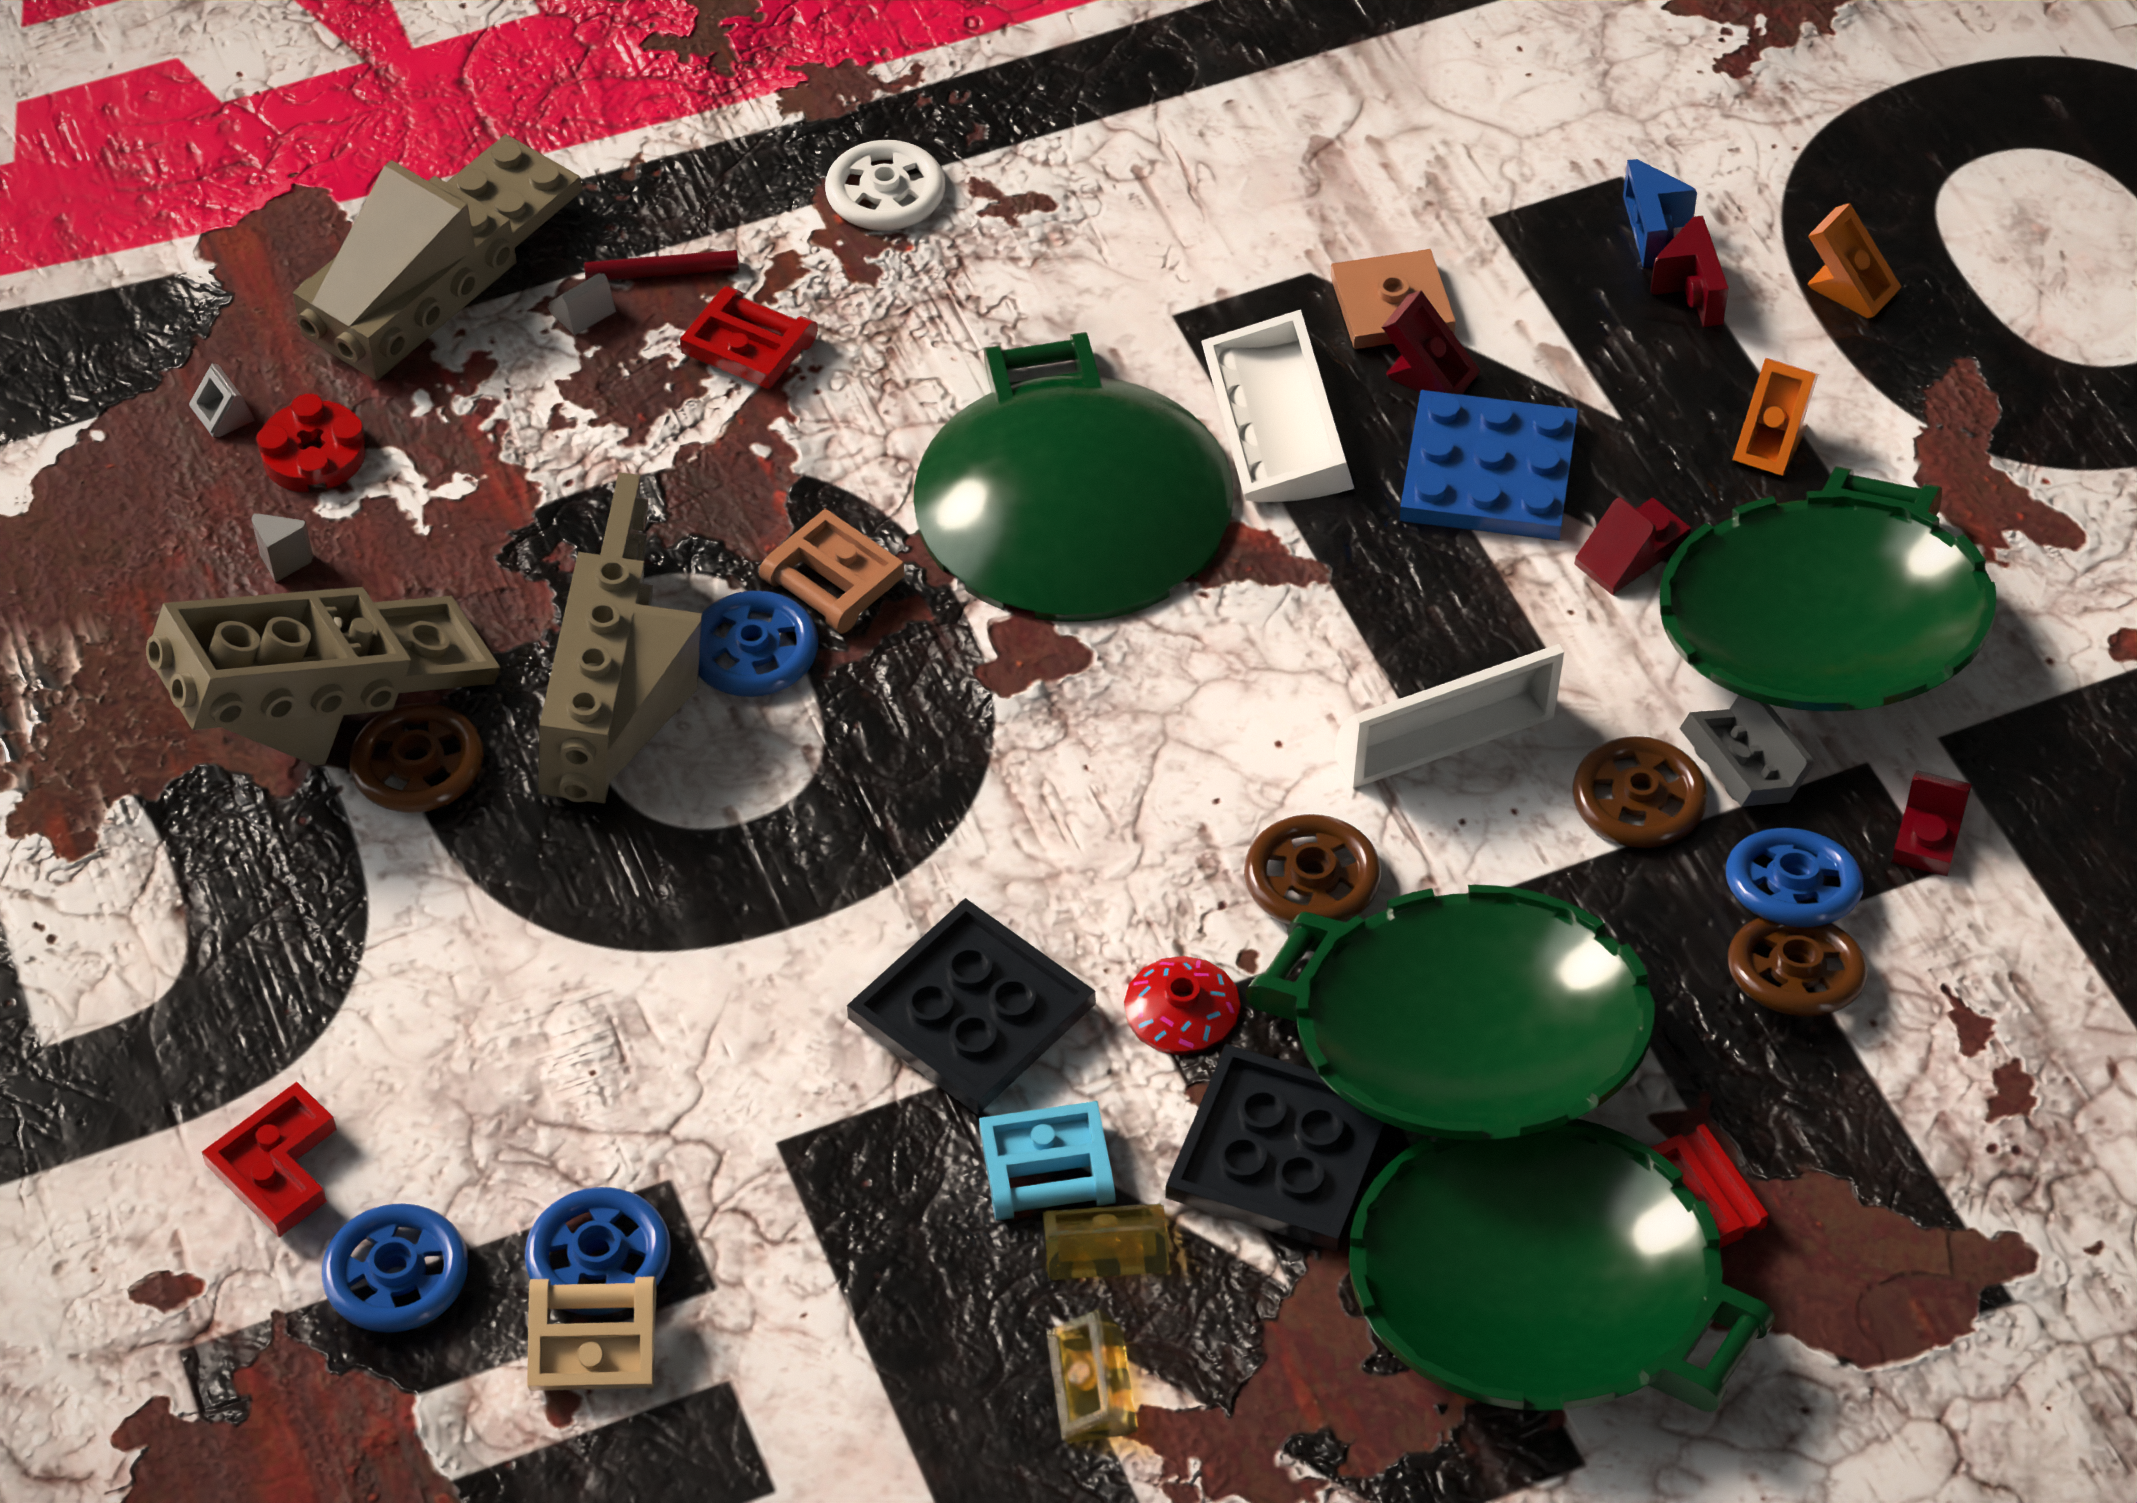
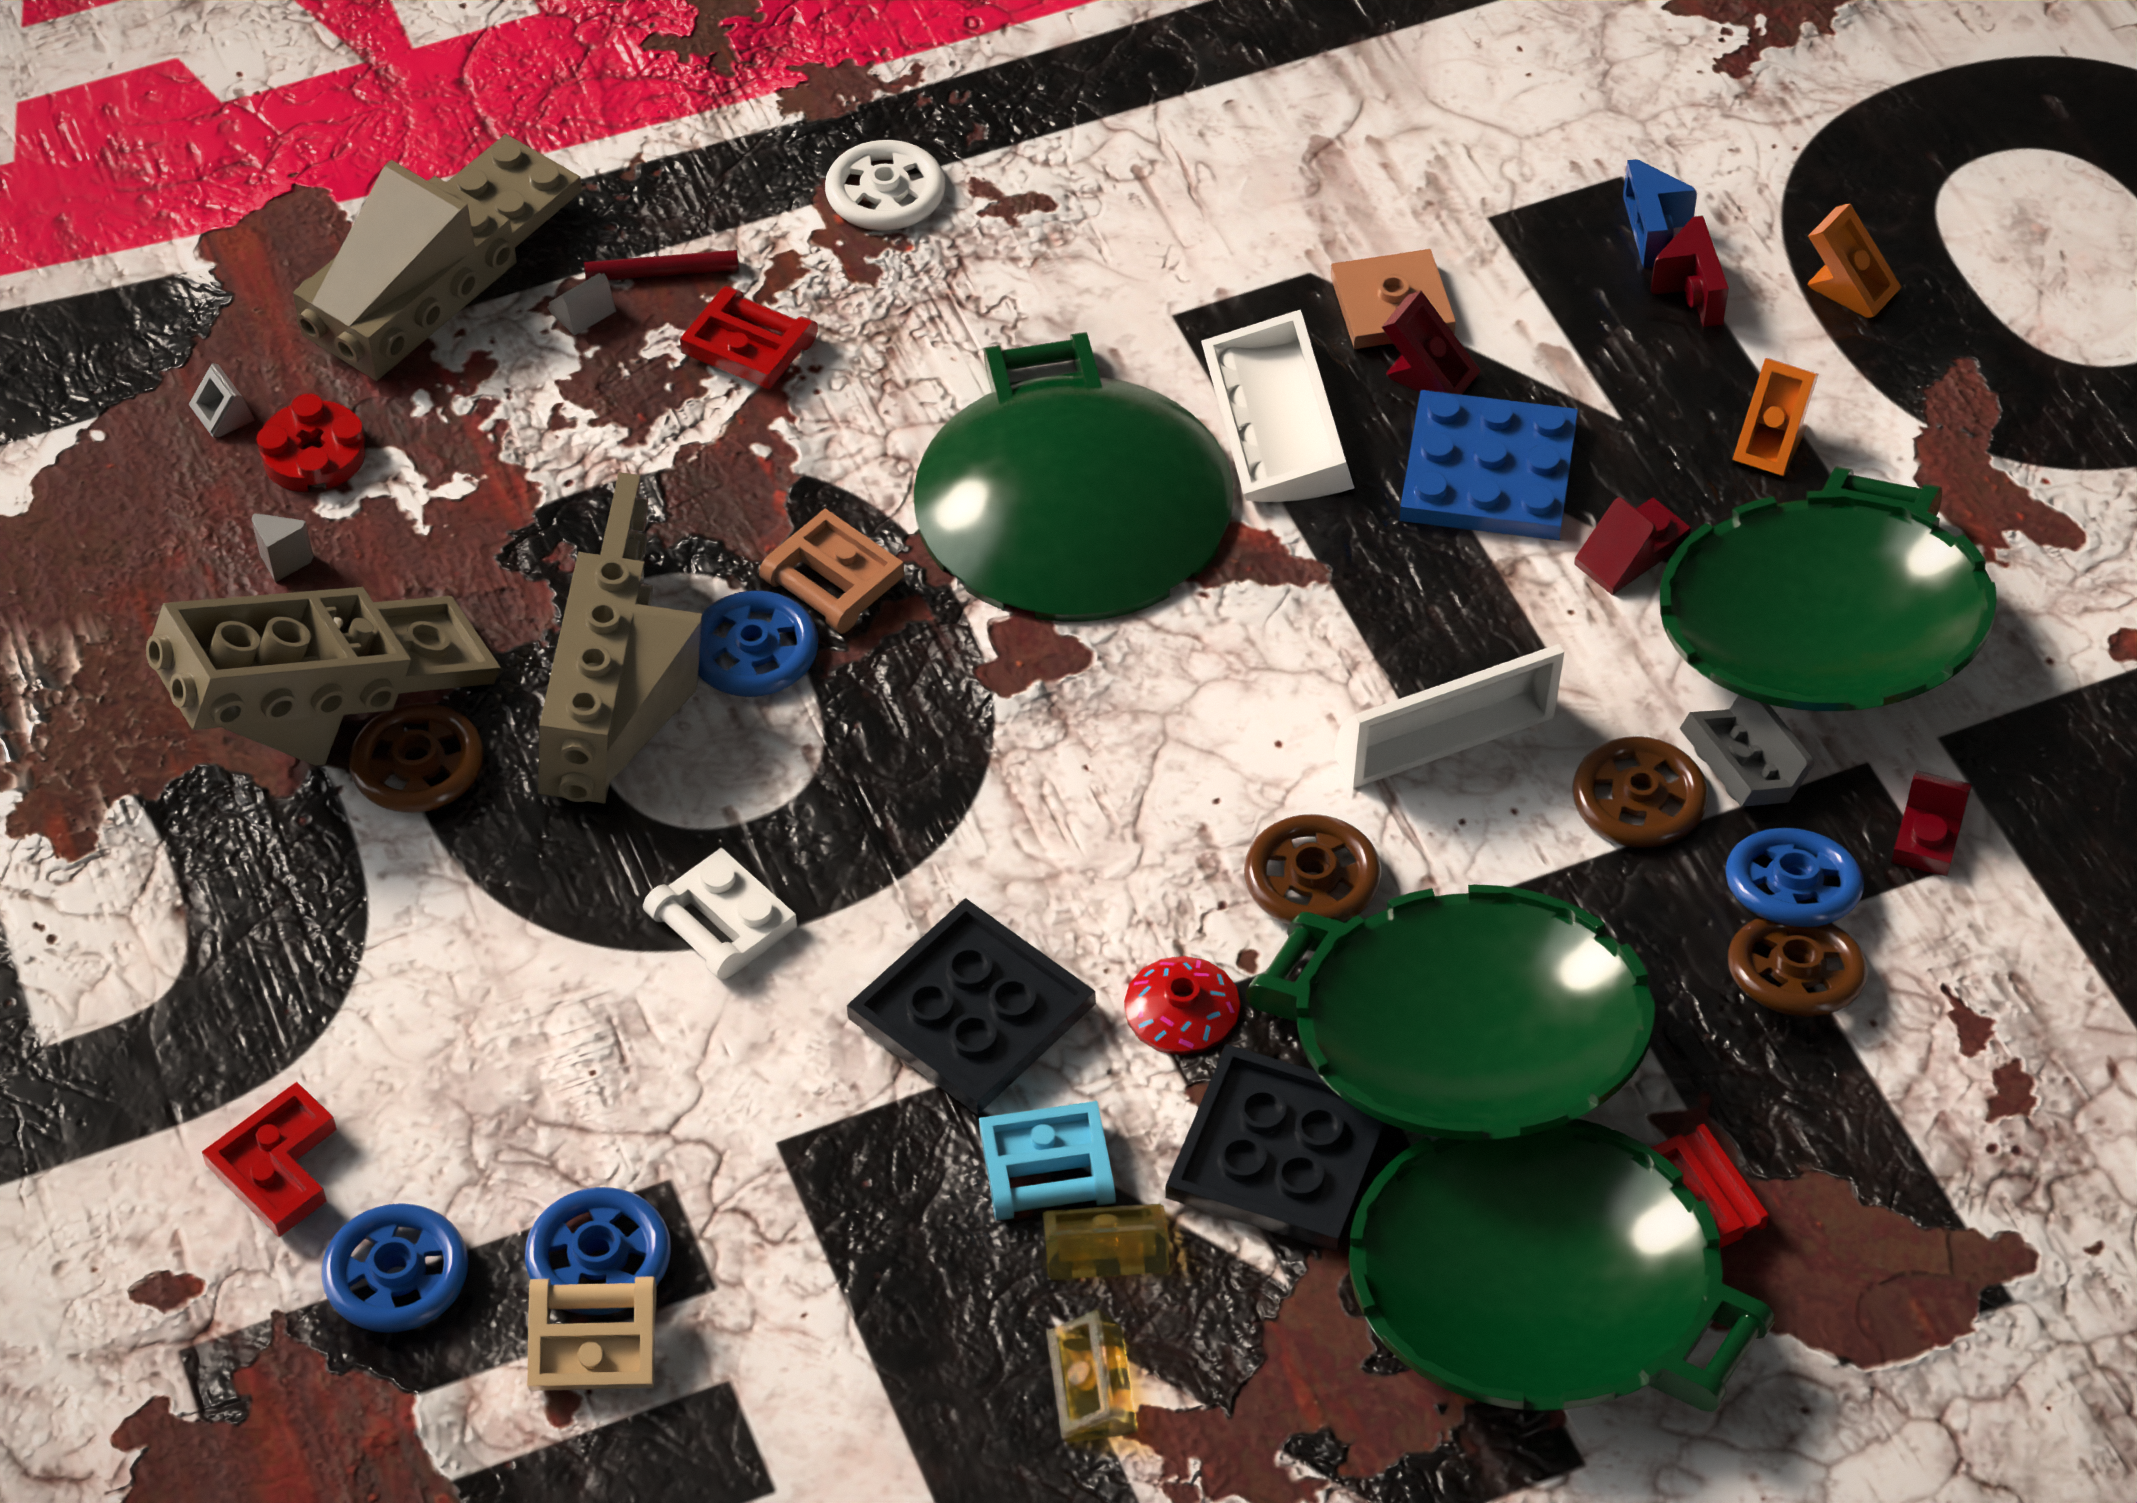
none -> white plate [643,847,797,980]

